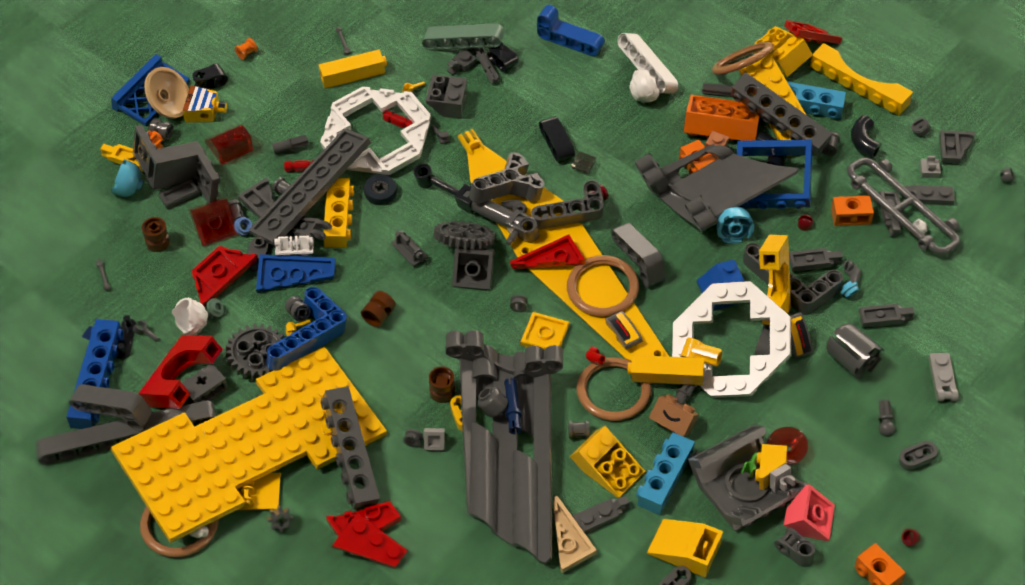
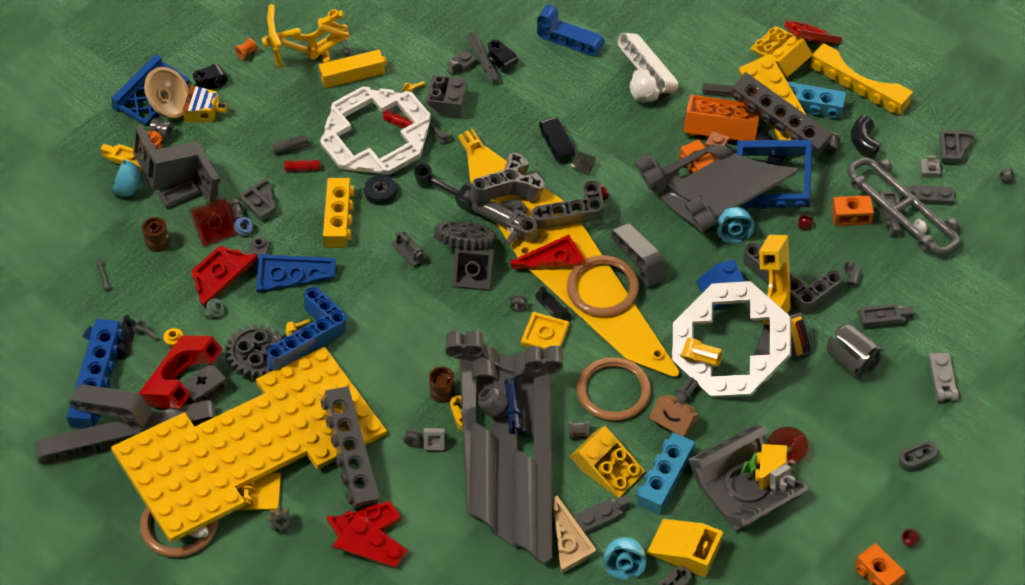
white hair [172,297,208,335] -> none
clear red slope [205,124,253,165] -> none
dark grey plate [249,128,372,246] -> none
dark grey bush [272,177,290,194] -> none
white hinge [275,235,314,256] -> none
dark grey wheel [285,296,311,322] -> none
dark grey hinge [288,217,333,240] -> none
reddish brown wheel [360,291,396,327] -> none
sand green beam [422,24,505,50] -> none
red arm [586,346,605,365] -> none
slope [605,311,643,349] -> none
yellow brick [627,355,705,385] -> none
medium nougat wedge [712,42,774,75] -> none
dark grey piece [774,527,815,567] -> none
coral slope [784,484,835,541] -> none
dark grey hinge [789,248,843,272] -> none
medium azure plate [841,281,859,298] -> none
dark grey axle [878,399,895,437] -> none
dark grey tile [911,118,931,136] -> none
none -> yellow plate [163,328,183,347]
none -> yellow piece [262,4,350,68]
none -> black piece [536,286,572,322]
none -> medium azure cylinder [603,537,646,580]

